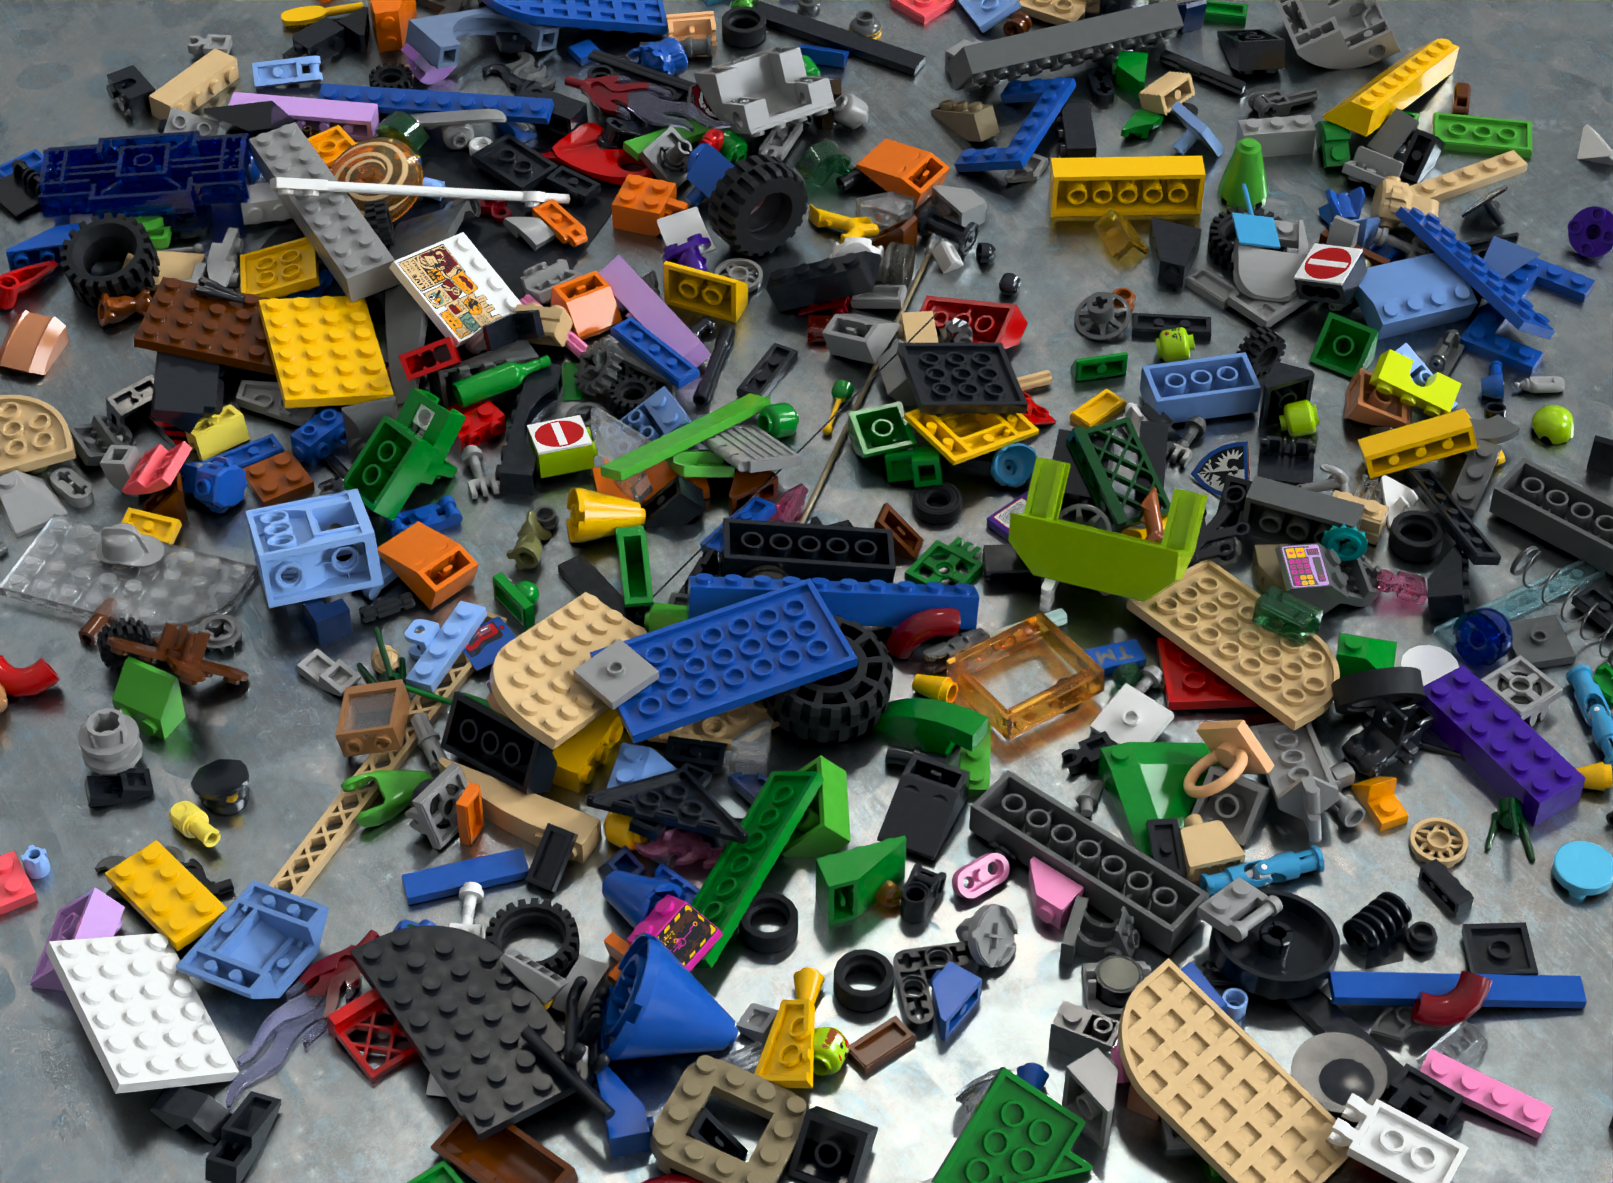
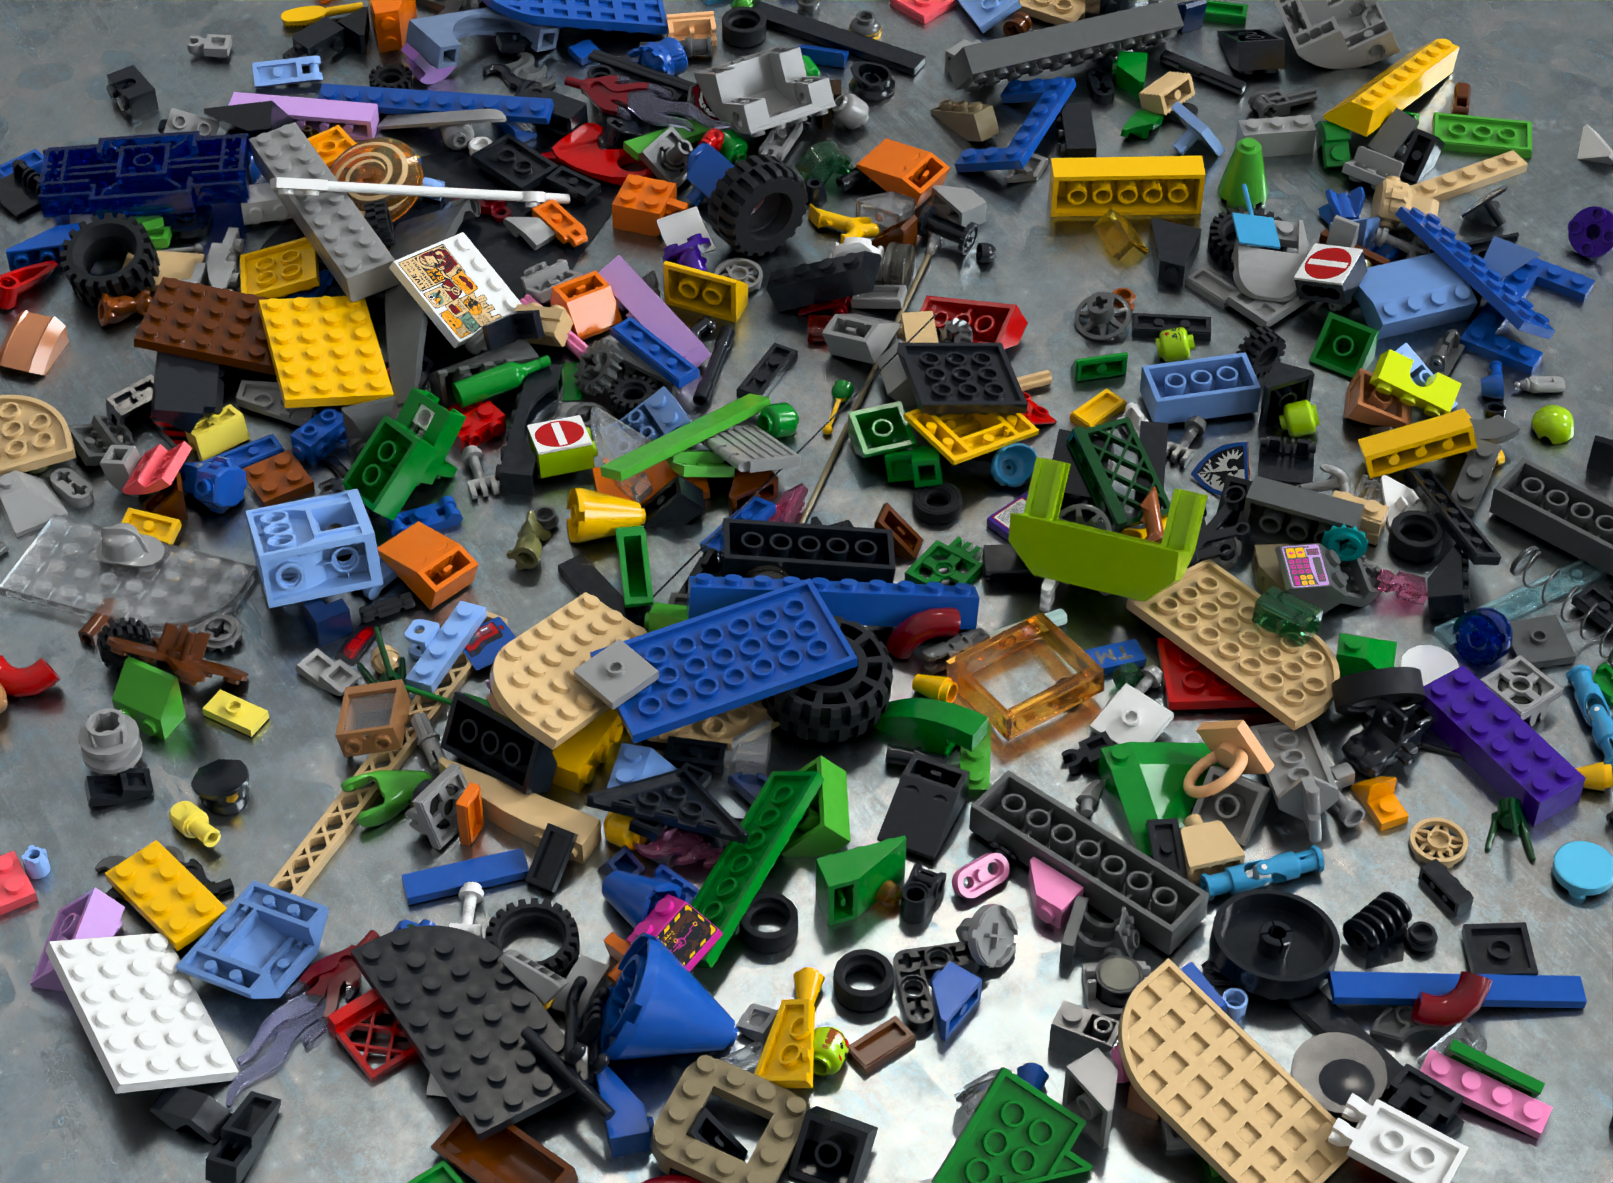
tan brick [149,48,240,120] -> none
black piece [193,276,246,303] -> none
clear green brick [370,111,430,154] -> none
red slope [398,336,462,381] -> none
green tile [493,572,539,629] -> none
white slope [932,240,964,274] -> none
black hinge [999,273,1021,296] -> none
black plate [1140,403,1181,444] -> none
light grey plate [1197,877,1283,942] -> none
none -> light yellow plate [202,689,269,737]
none -> sticker [335,623,381,665]
none -> black bar [805,178,827,207]
none -> black hat [848,61,895,102]
none -> green tile [1443,1039,1545,1098]

